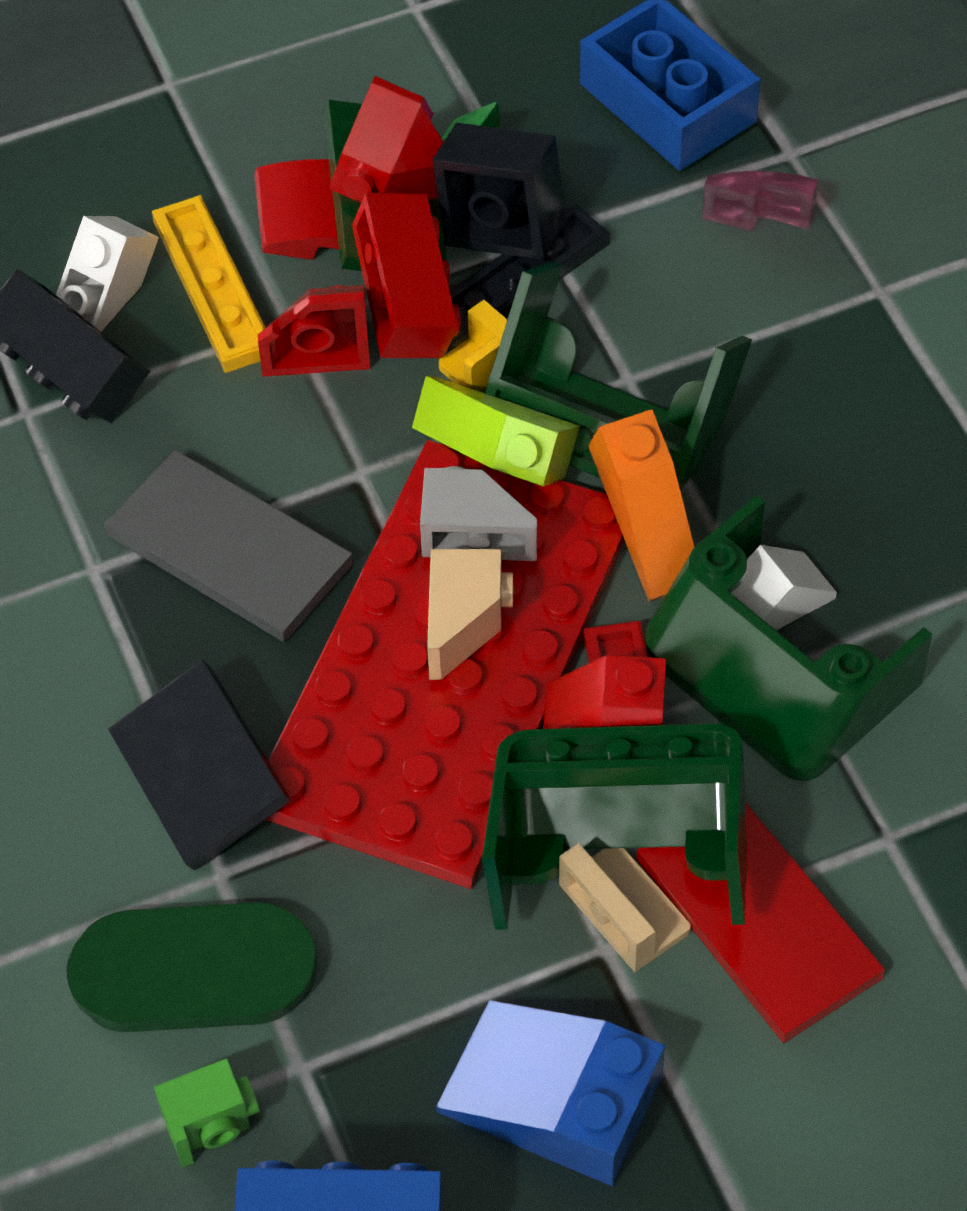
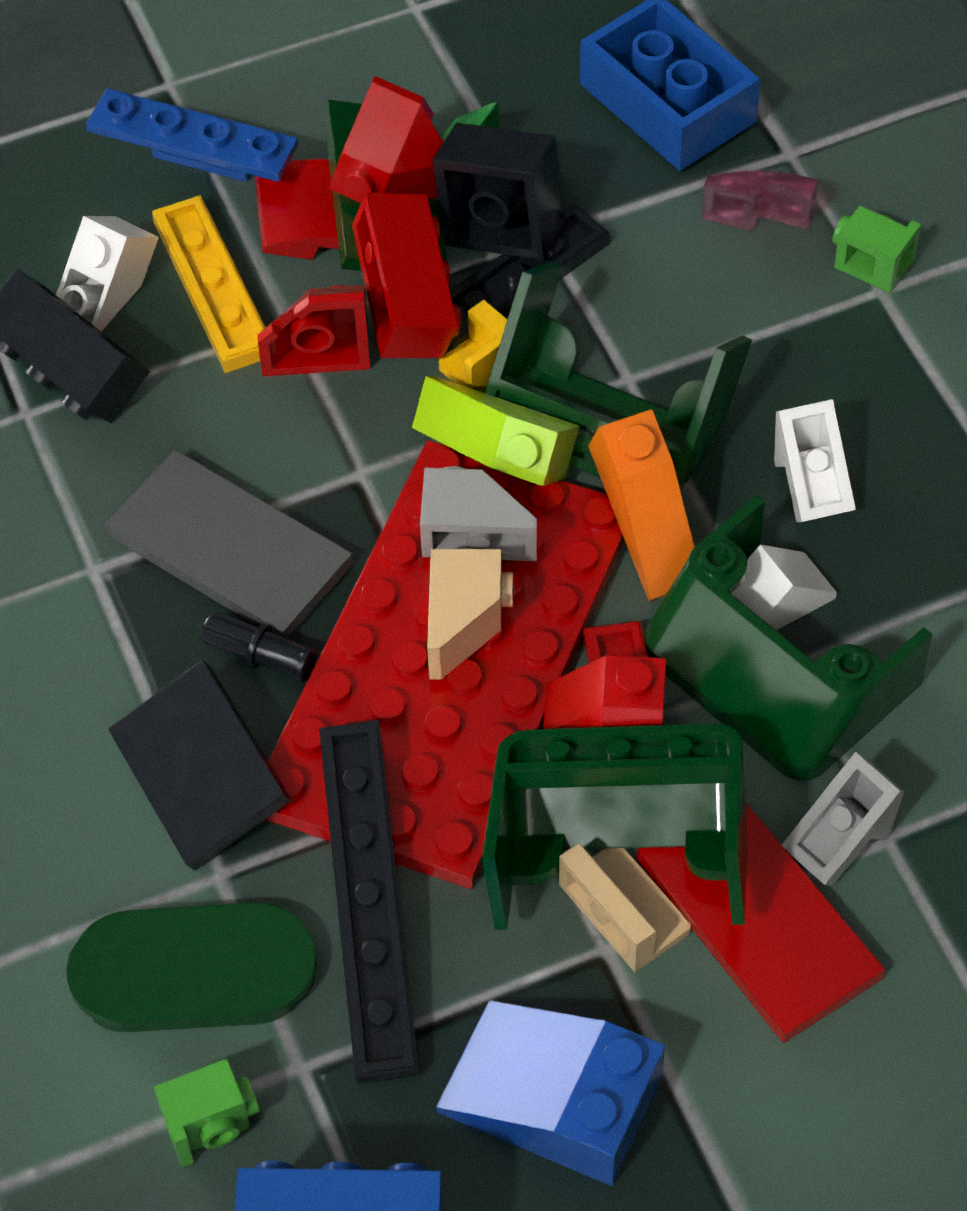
none -> blue bracket [85,88,299,182]
none -> black axle [201,612,317,683]
none -> black tile [319,720,420,1084]
none -> white slope [774,399,856,522]
none -> light grey slope [781,752,904,886]
none -> bright green brick [832,205,921,293]

